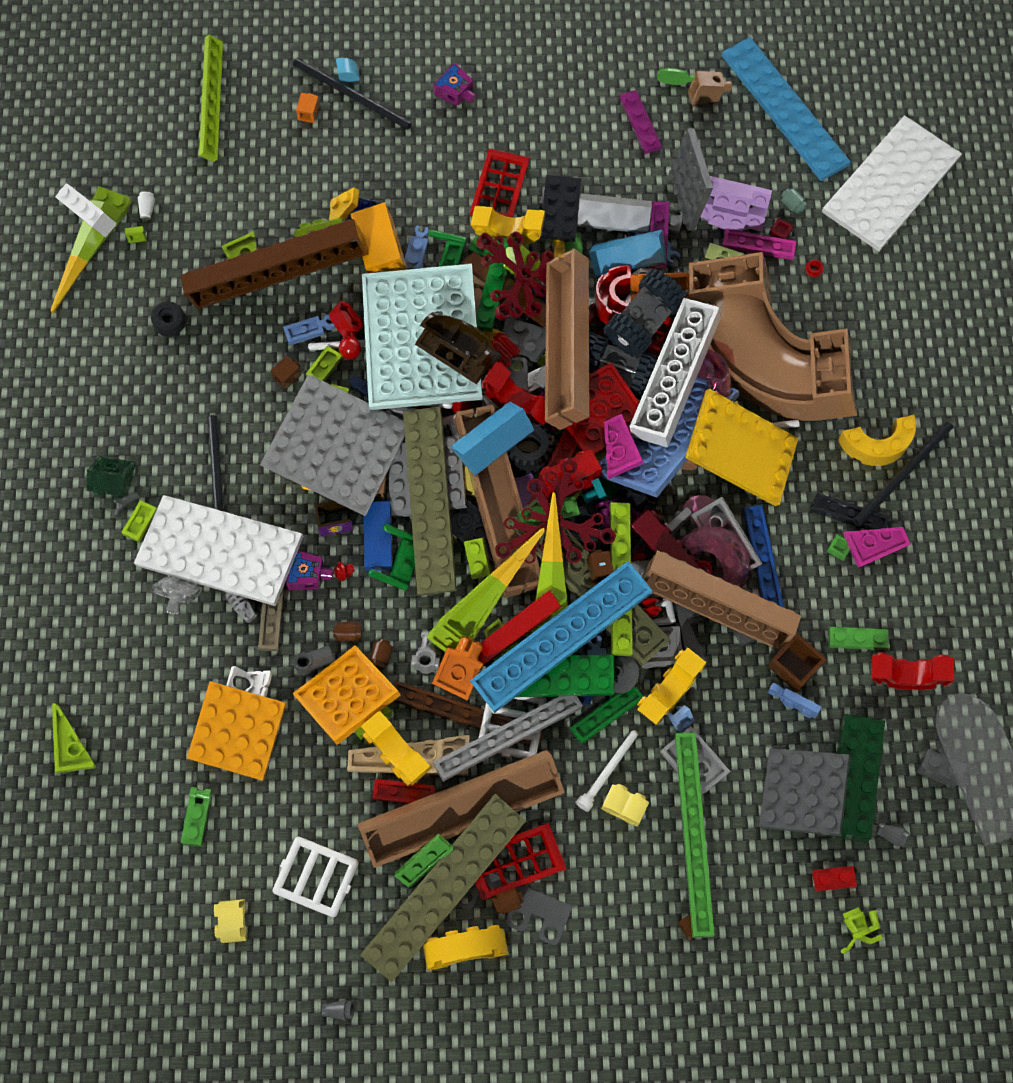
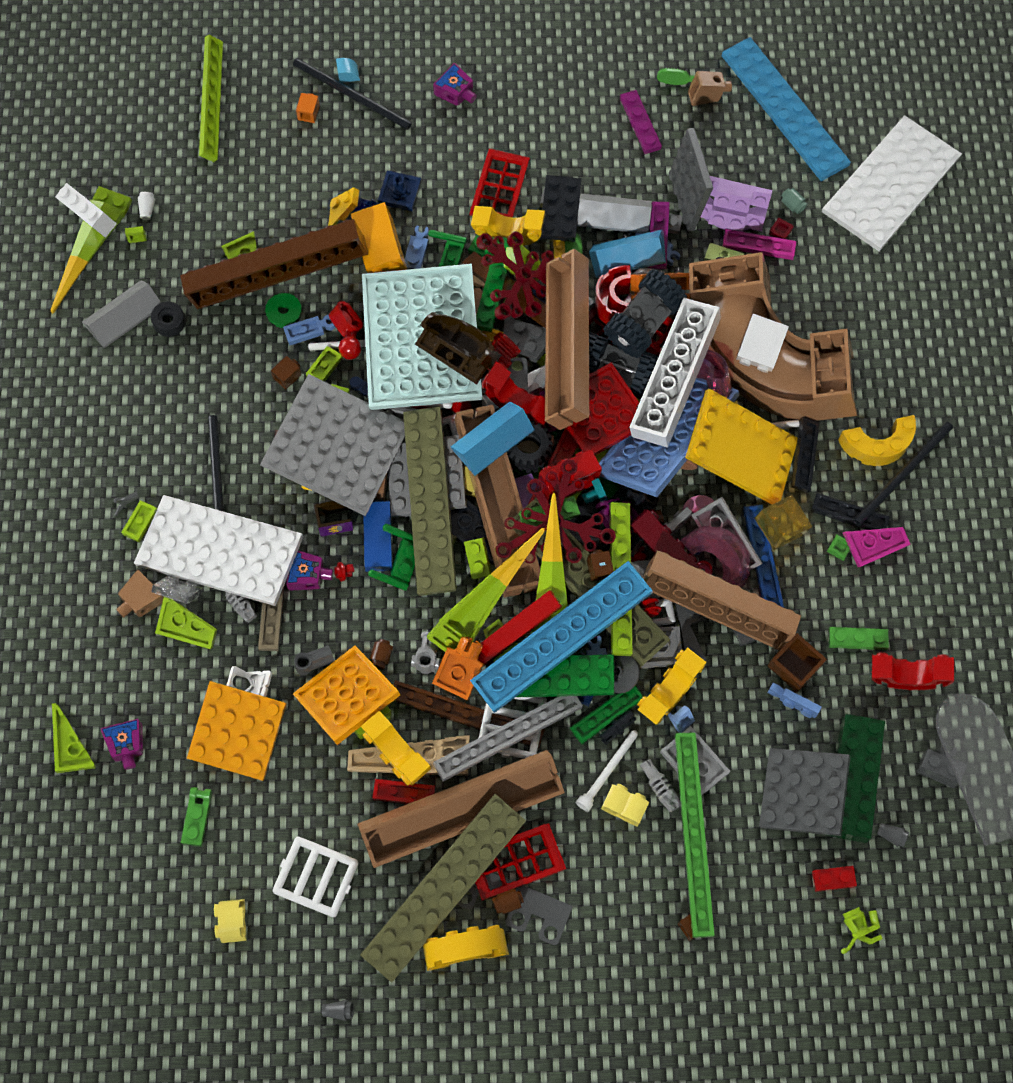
clear green slope [86,456,136,498] -> none
lime wing [294,217,343,237] -> none
reddish brown brick [333,622,362,641] -> none
bright green plate [395,834,453,888] -> none
dark pink wing [604,414,644,479] -> none
red plate [805,260,824,277] -> none
none -> light grey slope [82,280,161,348]
none -> torso [101,719,143,770]
none -> medium nougat torso [116,570,164,618]
none -> lime wing [155,595,217,649]
none -> green tile [265,293,302,328]
none -> dark blue plate [378,170,421,211]
none -> black pin [599,710,637,745]
none -> light grey hinge [640,759,681,812]
none -> white brick [736,314,789,373]
none -> clear yellow piece [754,495,813,550]
none -> black plate [791,417,820,493]

